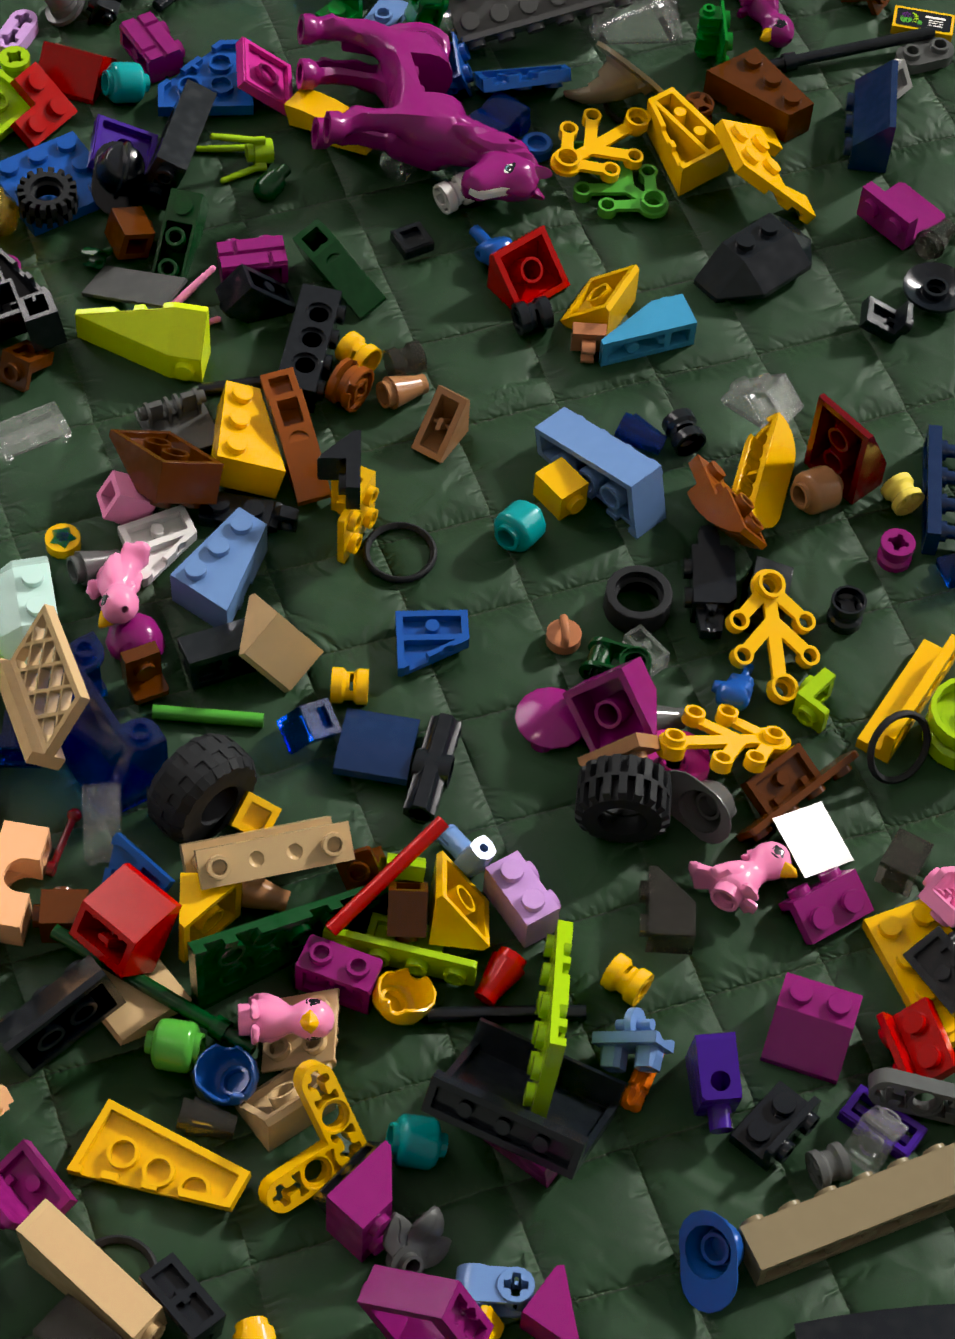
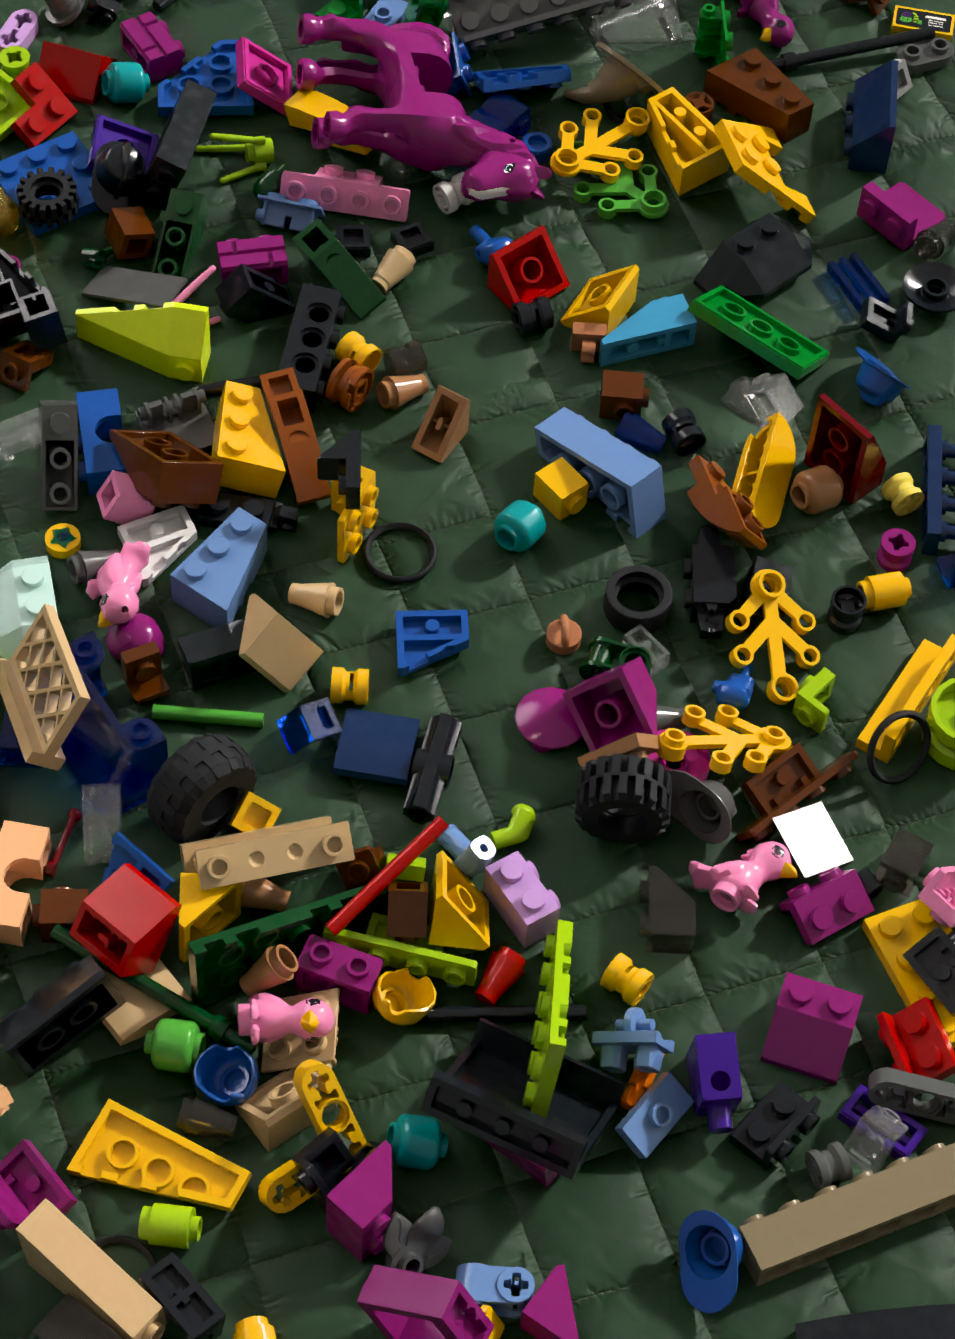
none -> dark grey slope [38,400,78,511]
none -> blue arch [76,388,128,495]
none -> lime brick [138,1203,203,1249]
none -> medium nougat cone [239,944,298,997]
none -> medium blue hinge [255,192,325,232]
none -> bright pink bracket [280,164,410,222]
none -> tan cone [288,582,344,618]
none -> black bracket [291,1127,356,1199]
none -> black tile [336,225,371,257]
none -> tan cone [371,245,416,294]
none -> lime arm [489,803,536,850]
none -> reddish brown brick [599,370,650,421]
none -> medium blue plate [615,1072,694,1159]
none -> green tile [688,285,830,380]
none -> clear blue tile [826,252,890,314]
none -> blue piece [855,347,911,407]
none -> yellow brick [856,571,912,612]
none -> black piece [857,868,884,901]

